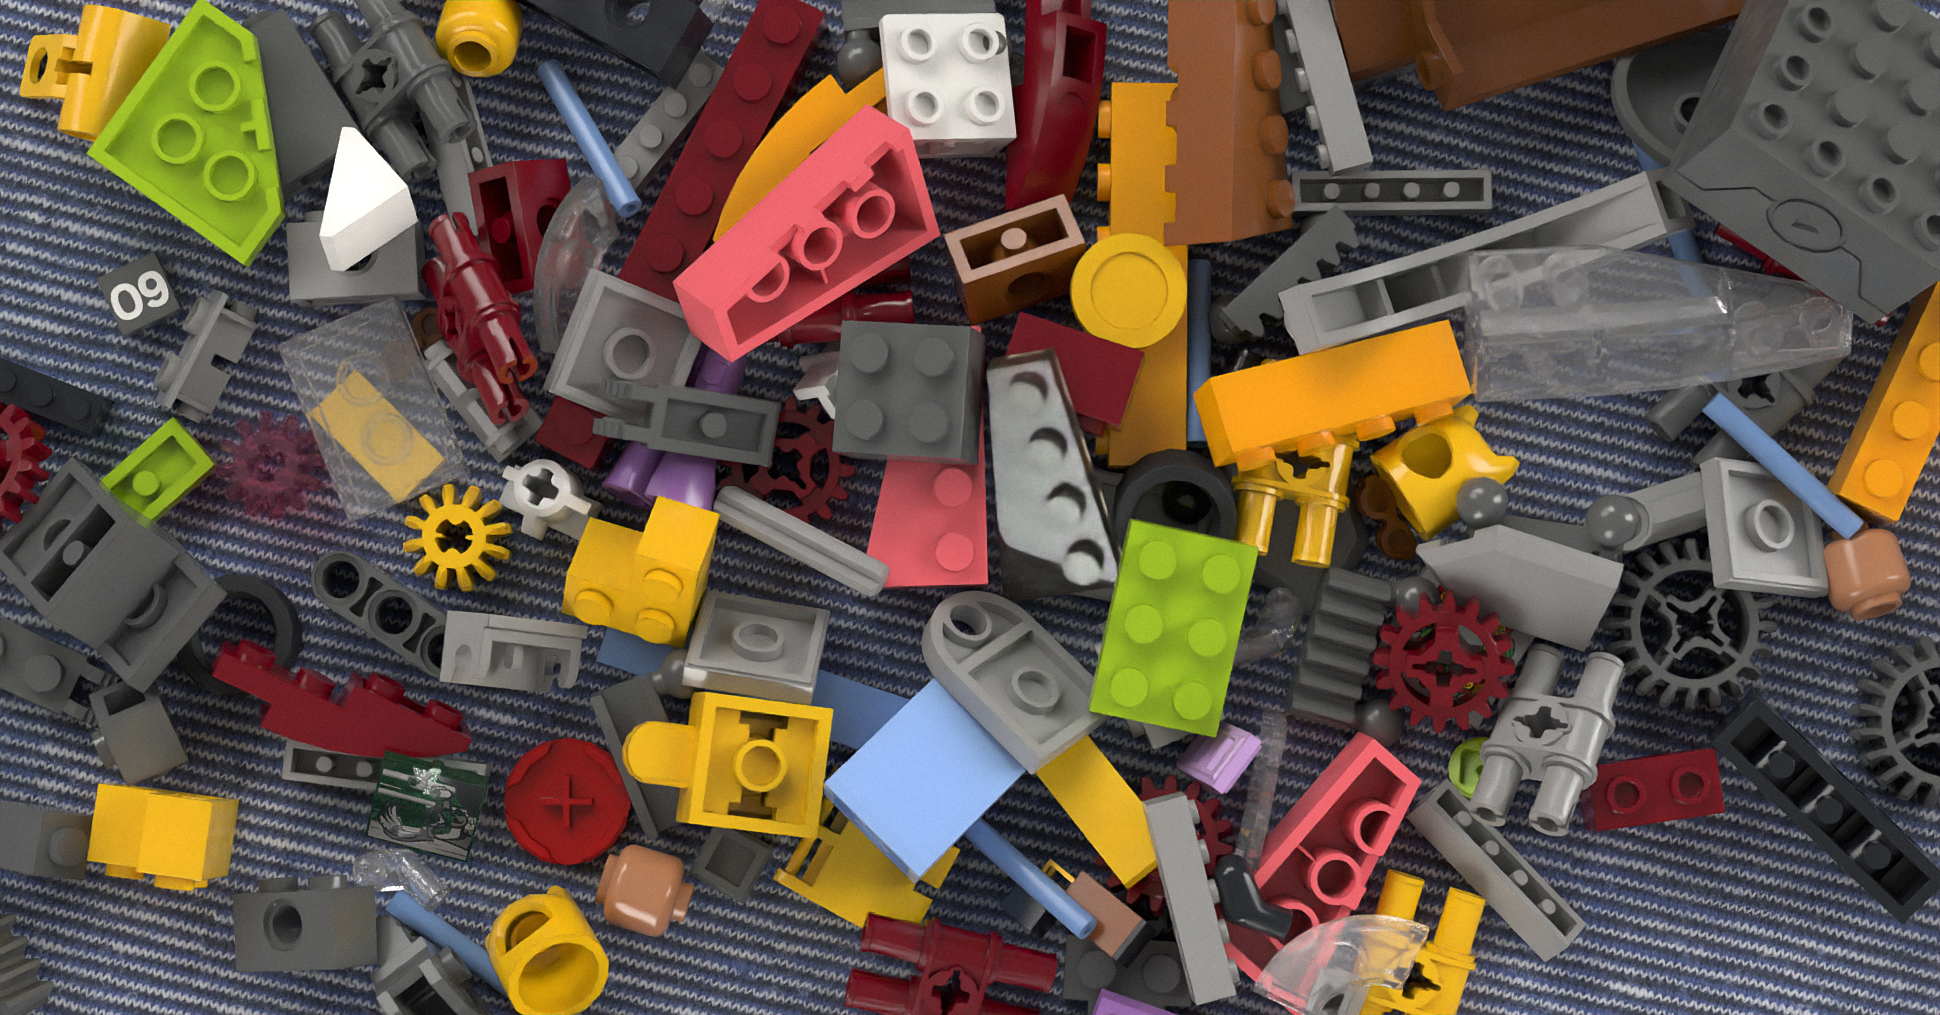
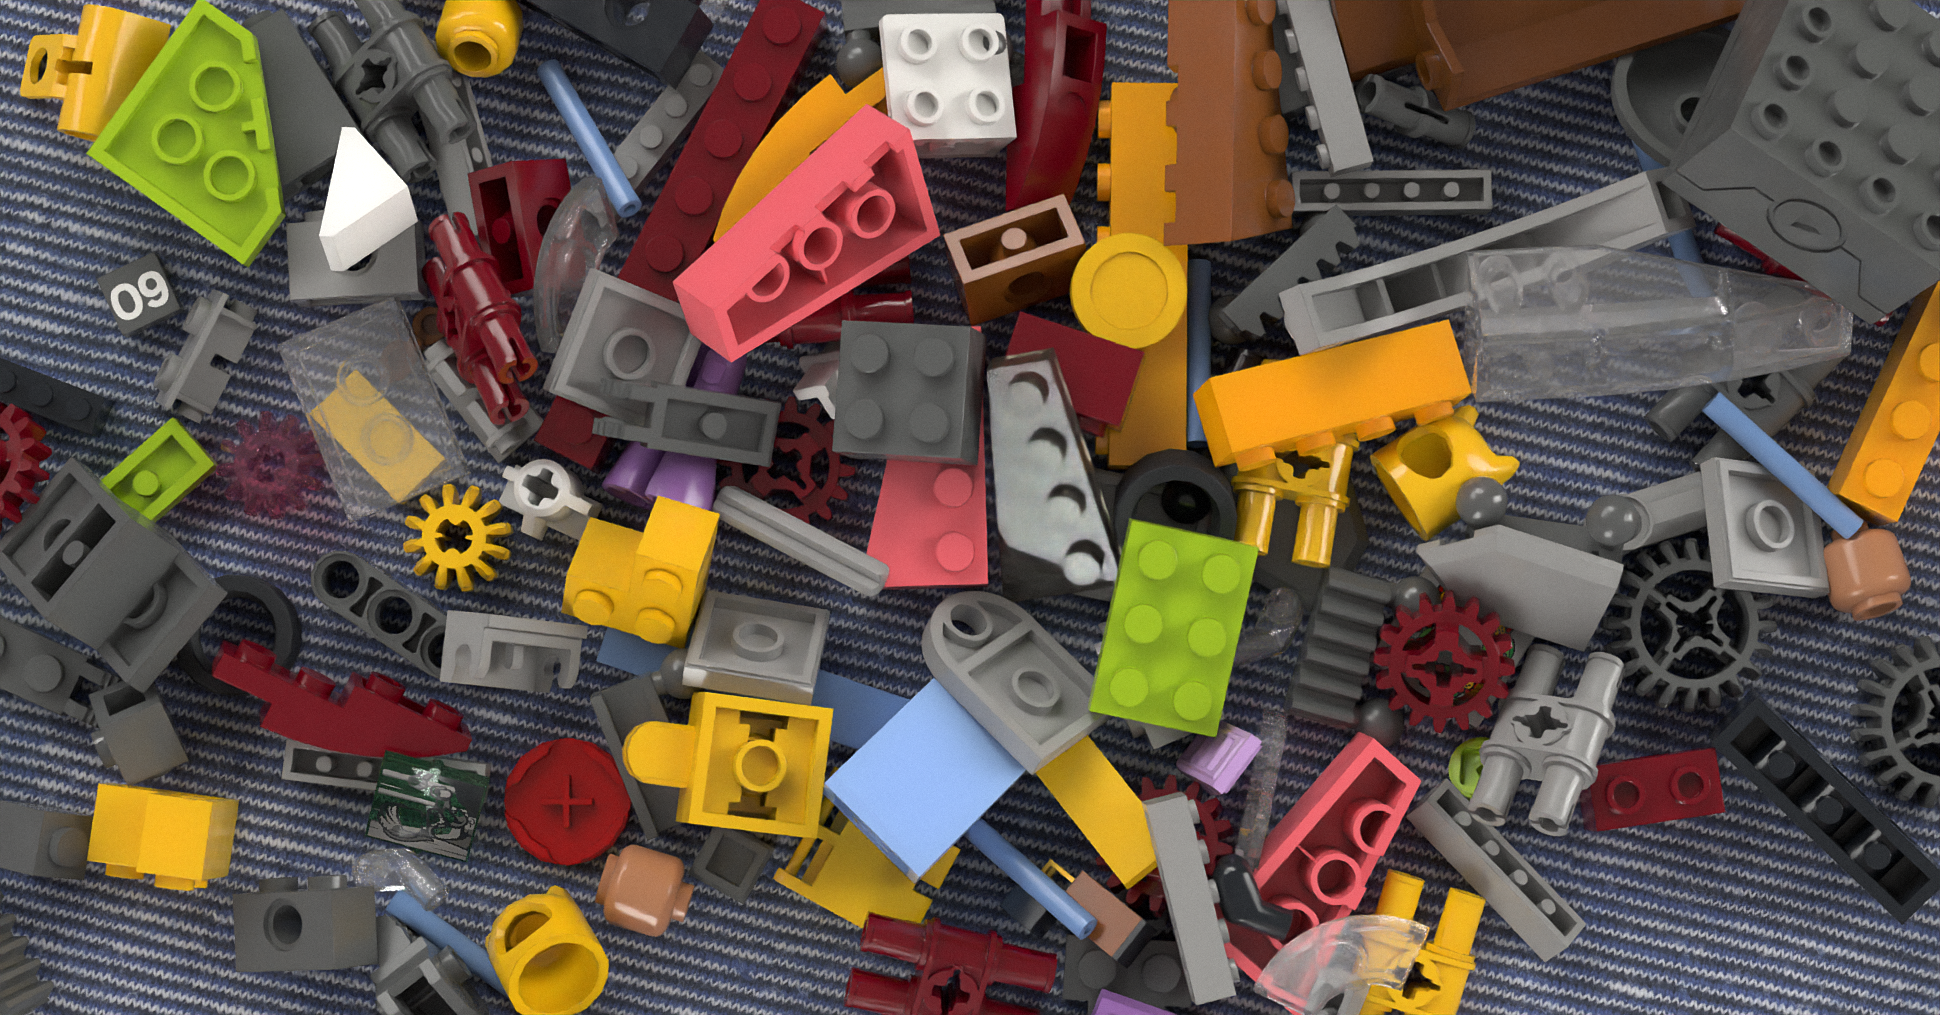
reddish brown piece [1355,472,1417,562] -> none
none -> dark grey pin [1355,74,1476,149]

